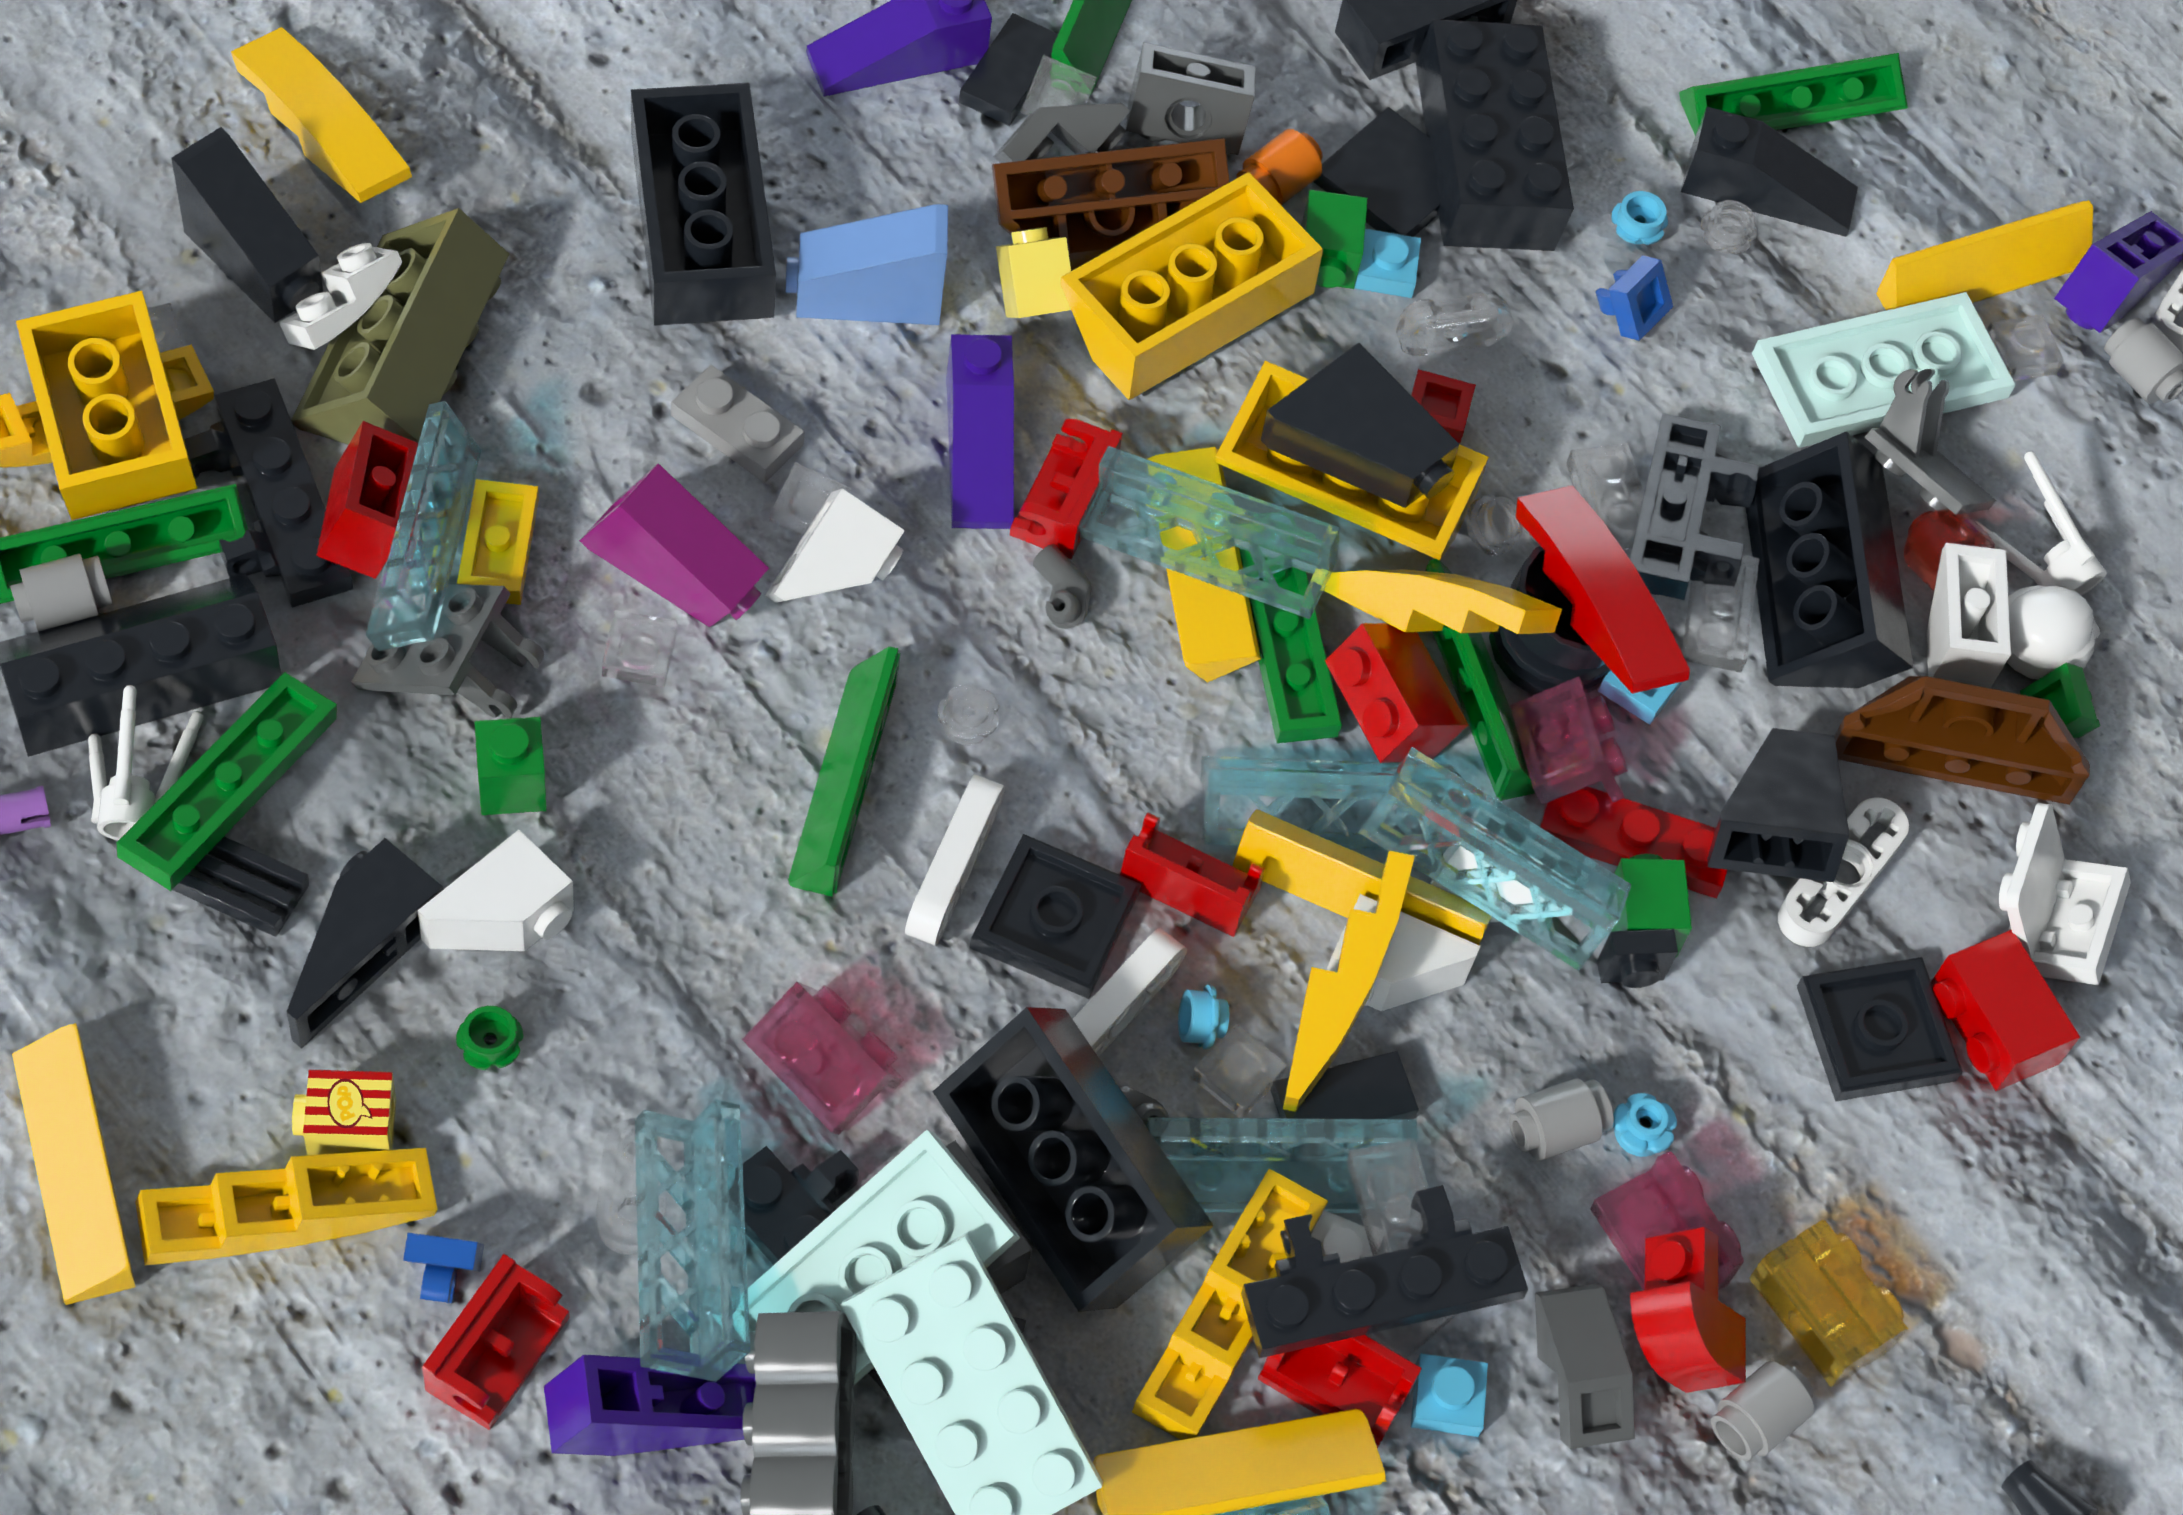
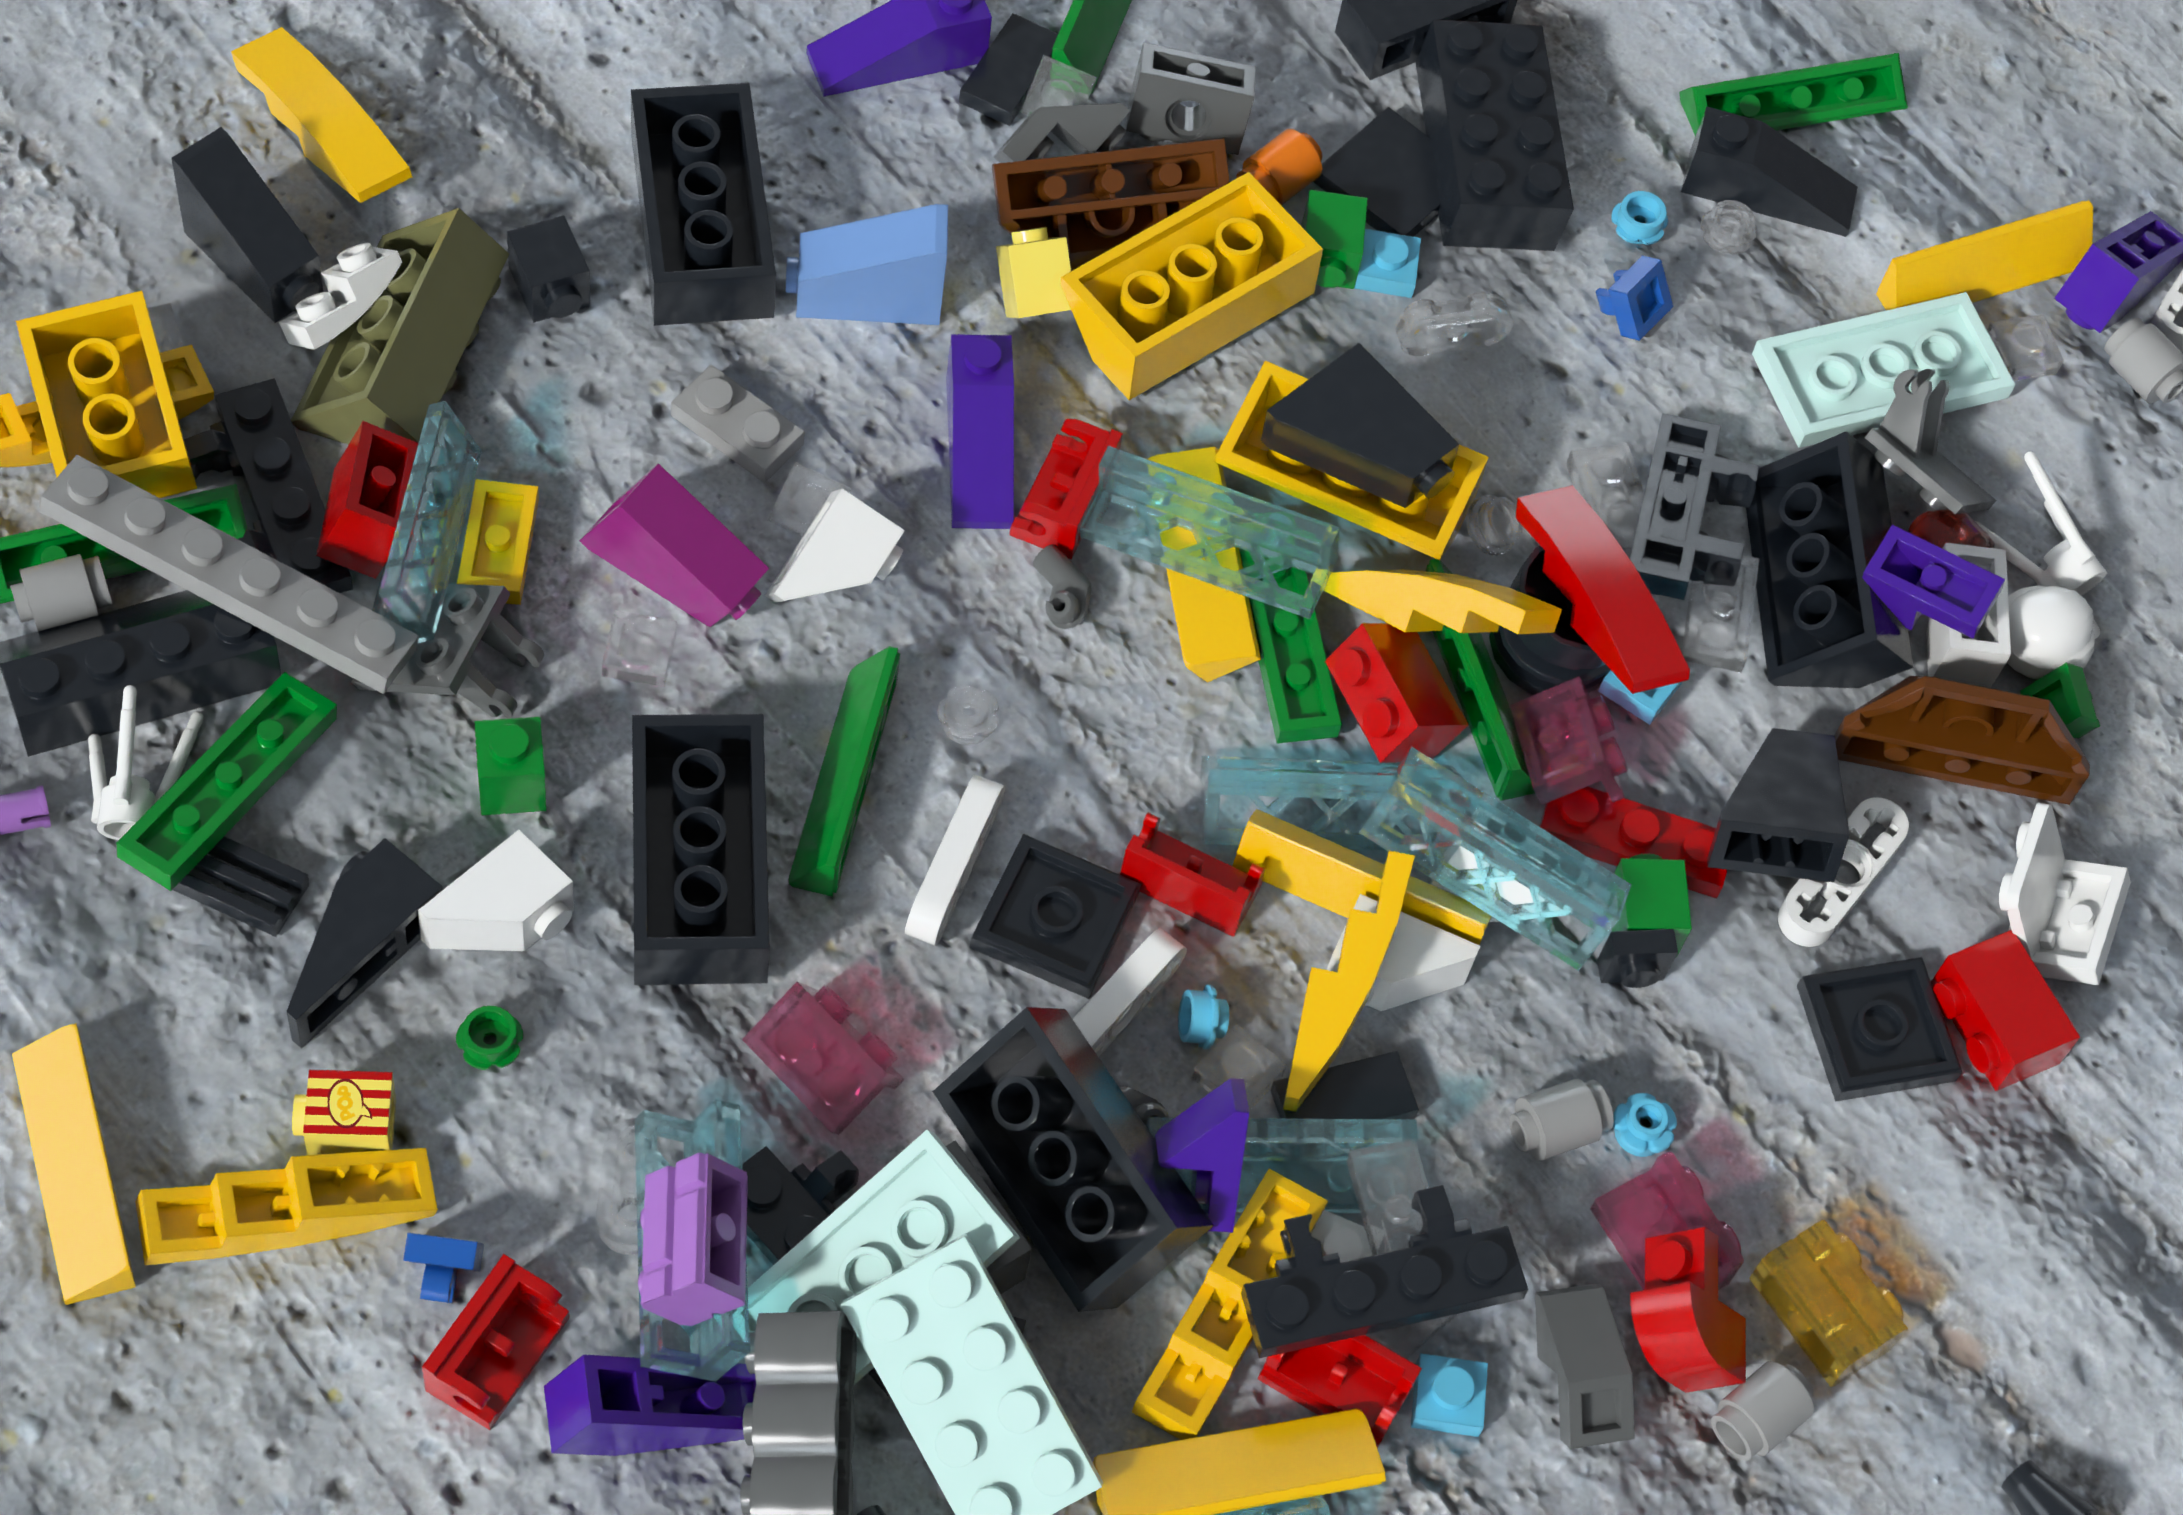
red plate [1411,369,1476,444] -> none
none -> light grey plate [40,455,419,694]
none -> black brick [507,215,590,323]
none -> black brick [632,714,770,985]
none -> medium lavender brick [638,1153,748,1326]
none -> dark purple slope [1155,1078,1250,1233]
none -> dark purple slope [1862,524,2005,639]

